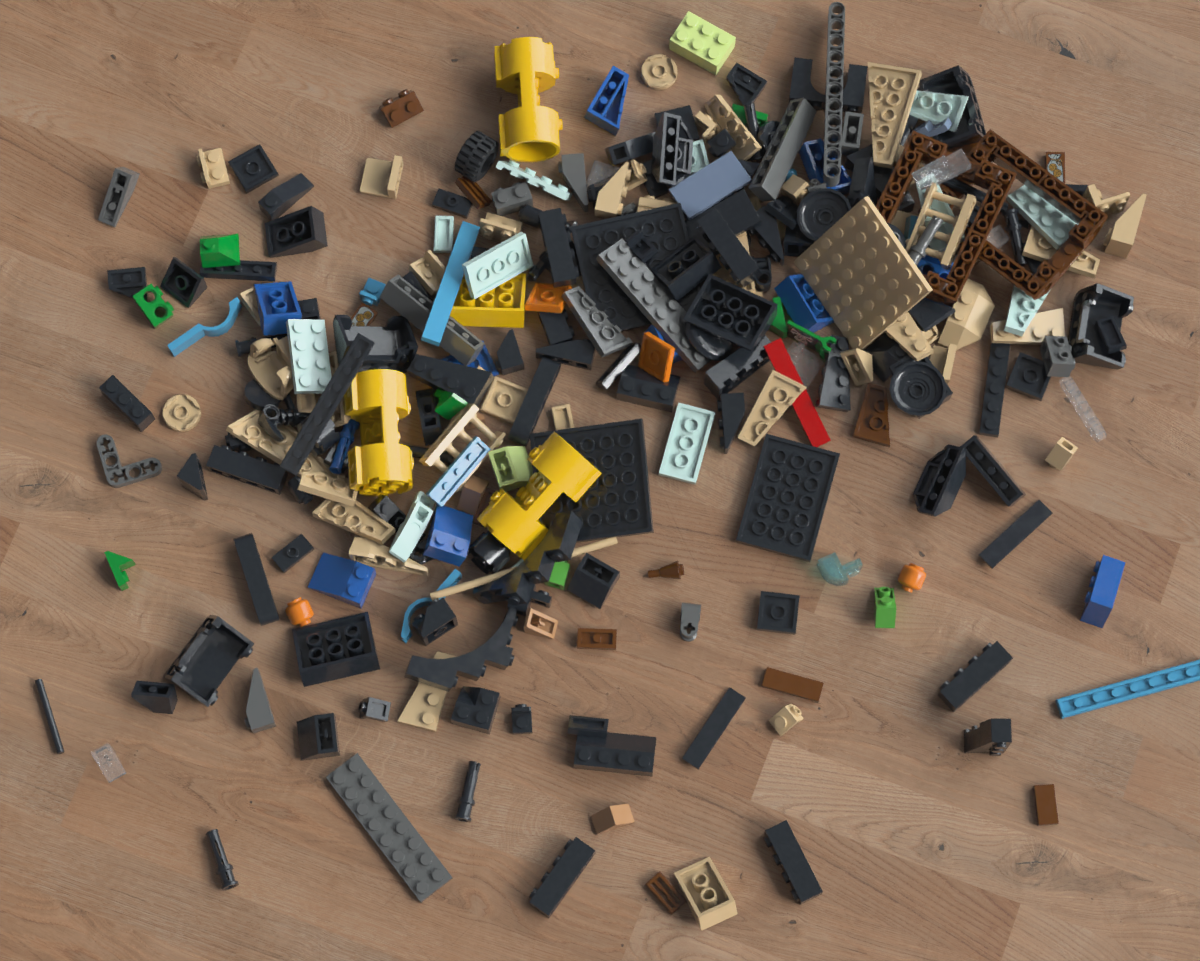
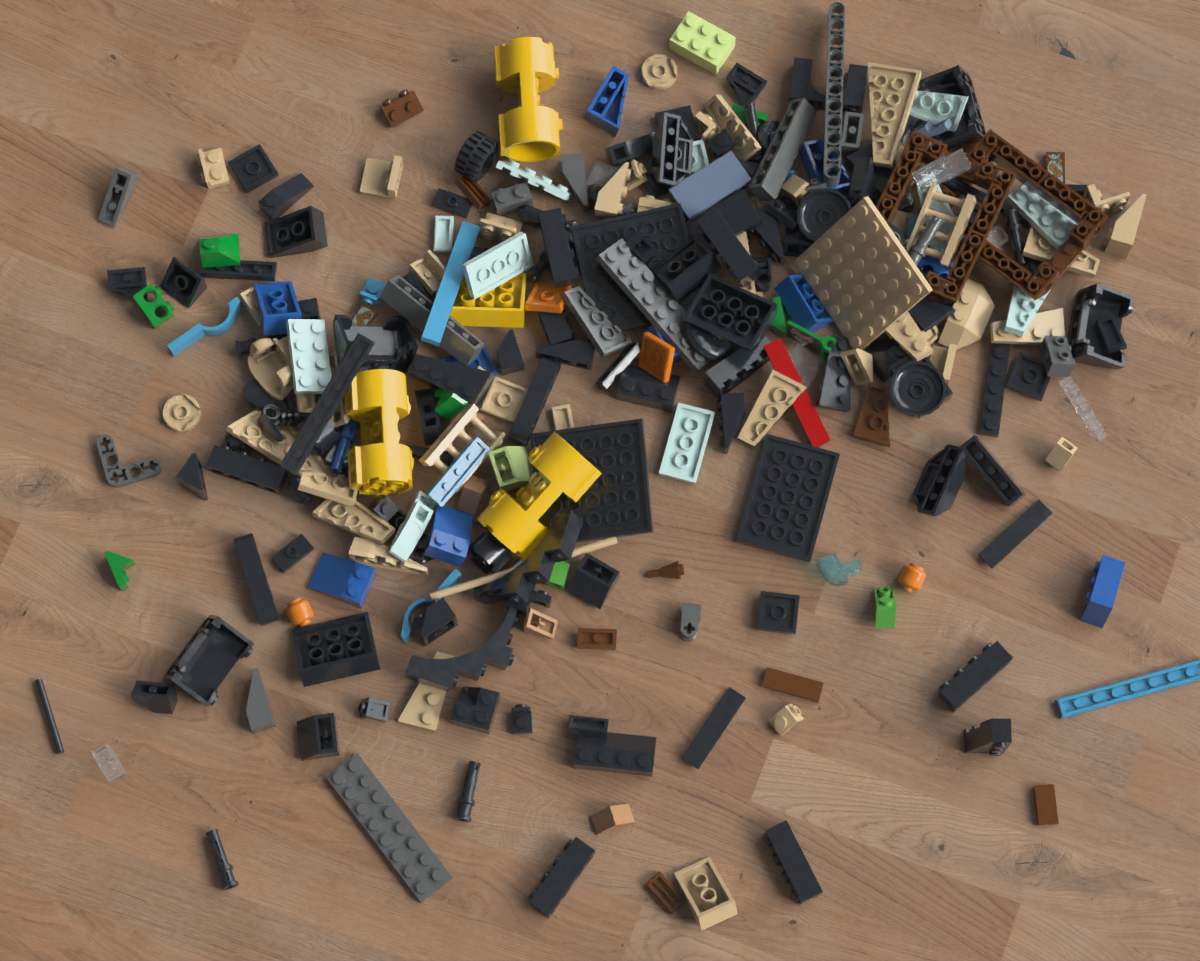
black brick [99,375,155,432] -> none

